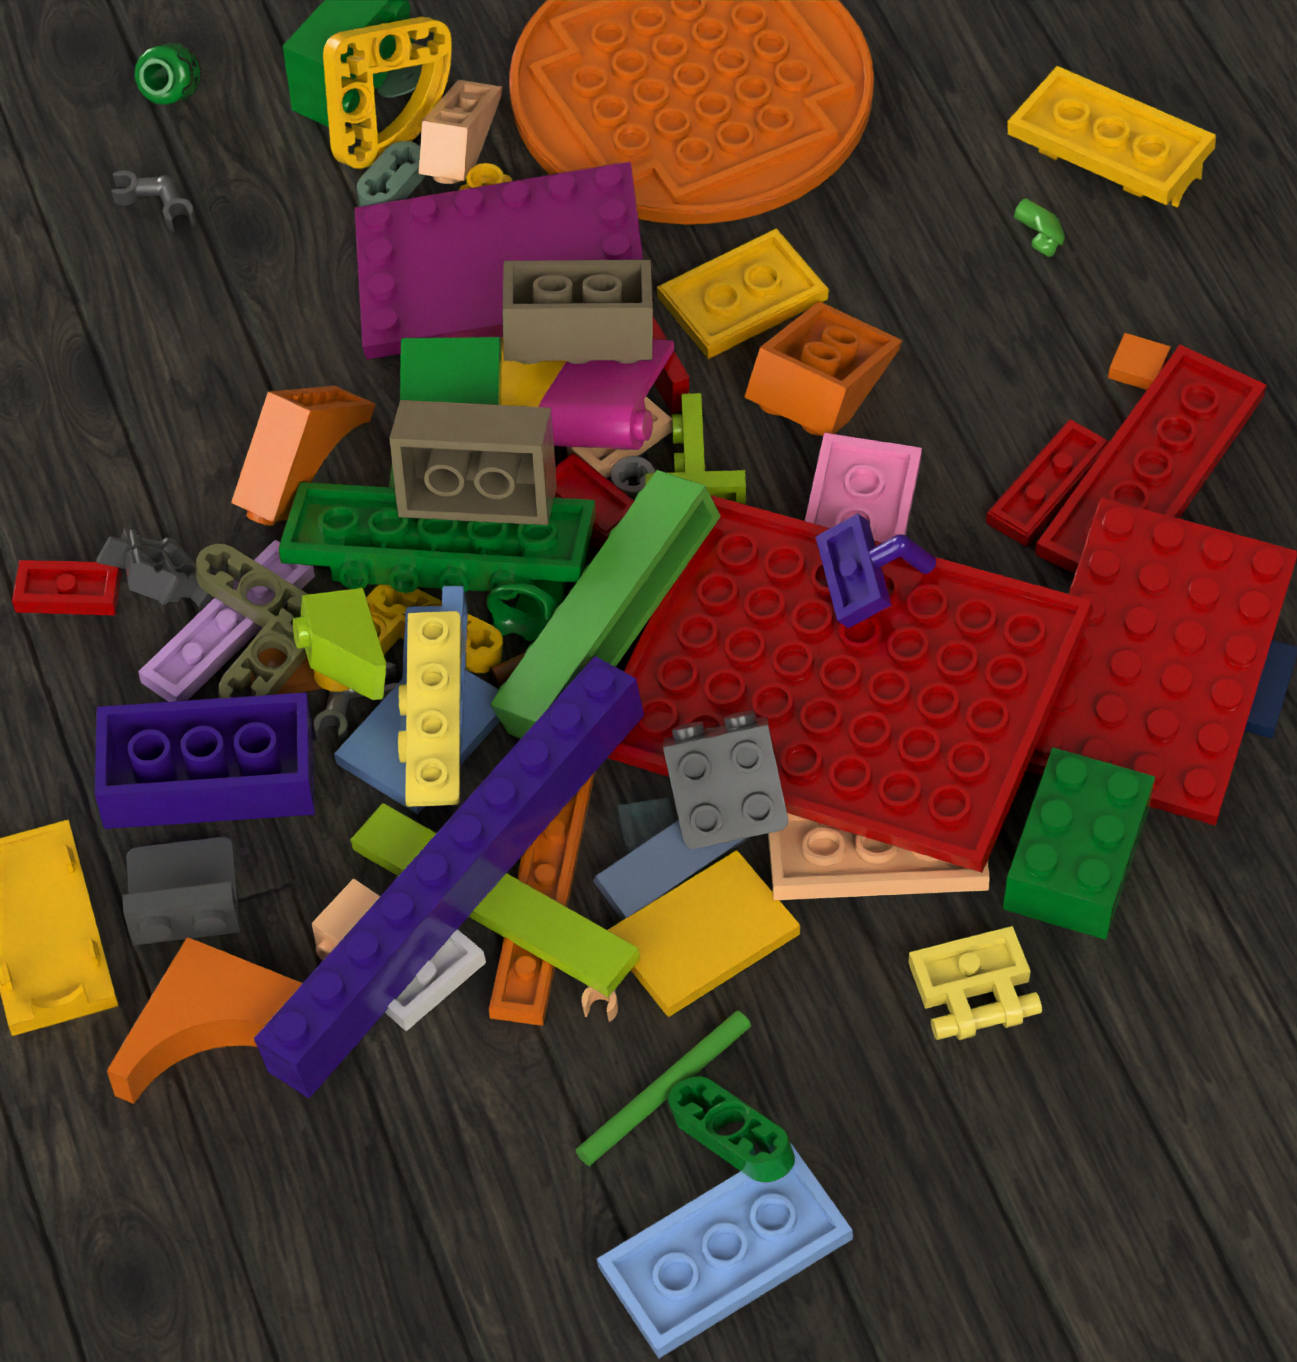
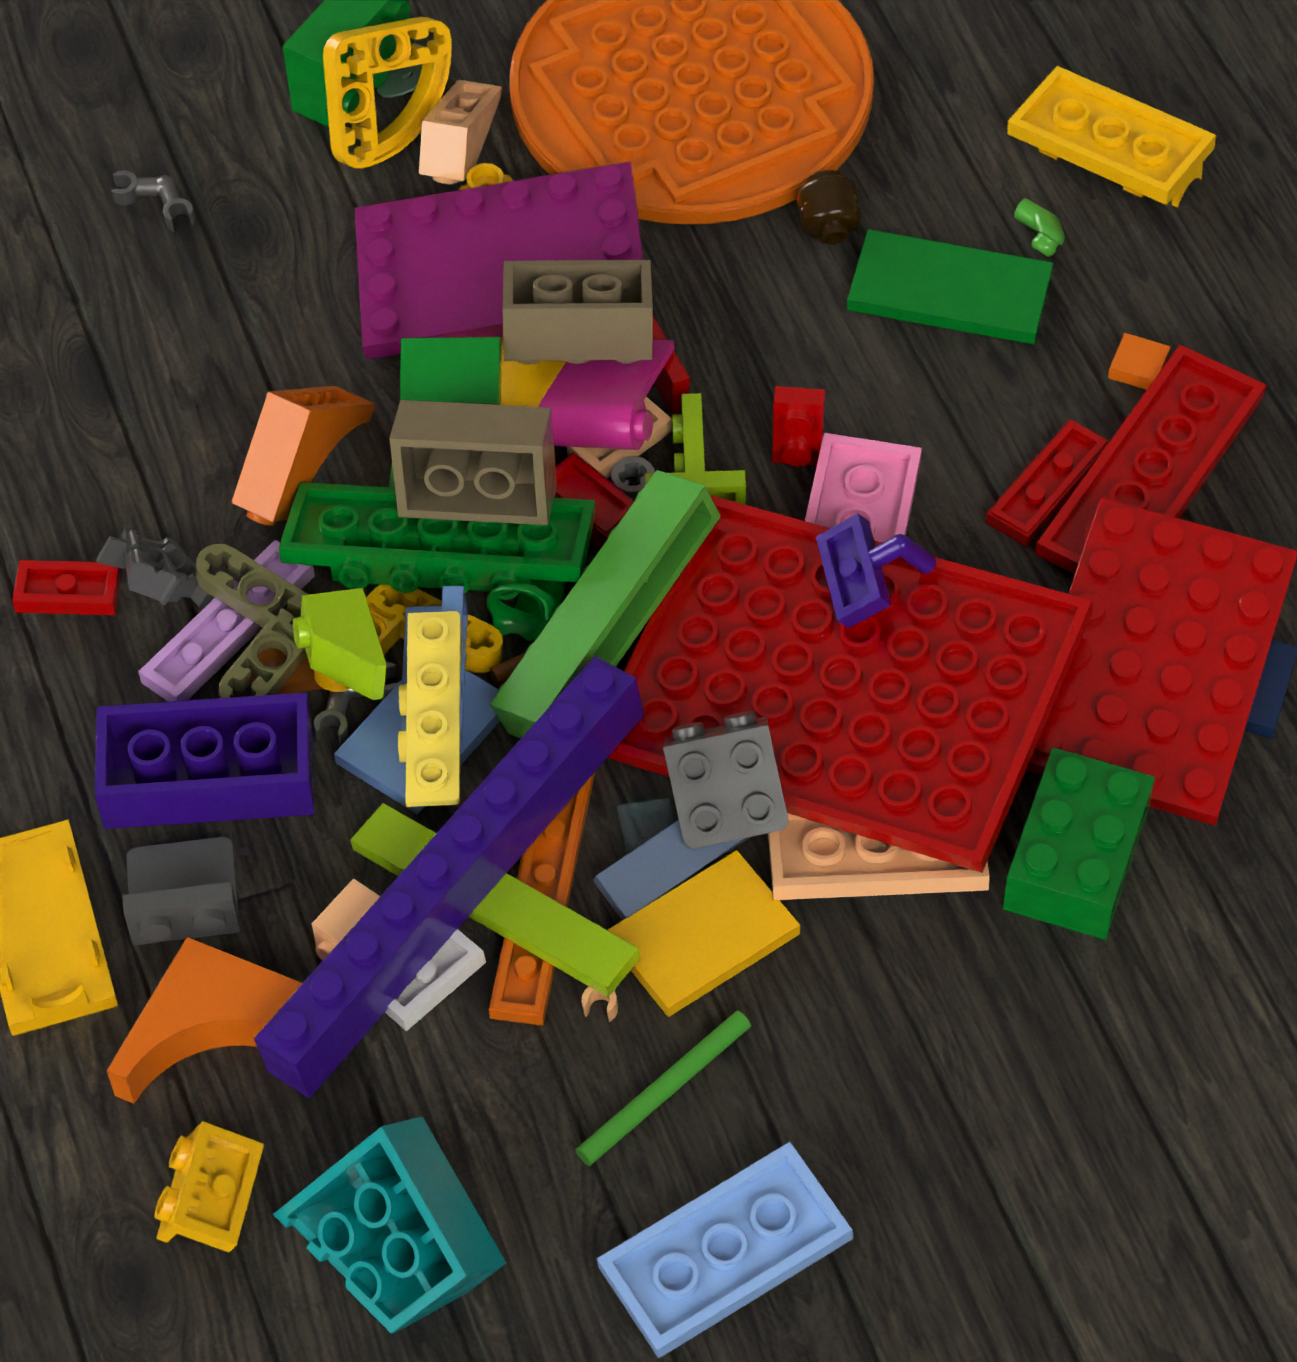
green head [135,43,202,105] -> none
sand green beam [357,141,425,207] -> none
yellow tile [657,228,828,359] -> none
green beam [668,1076,795,1183] -> none
orange slope [744,301,903,436] -> none
light yellow plate [908,926,1042,1040] -> none
none -> yellow bracket [154,1121,264,1252]
none -> teal wedge [273,1116,506,1334]
none -> red plate [772,386,825,467]
none -> dark brown head [796,170,862,244]
none -> green tile [847,229,1053,345]

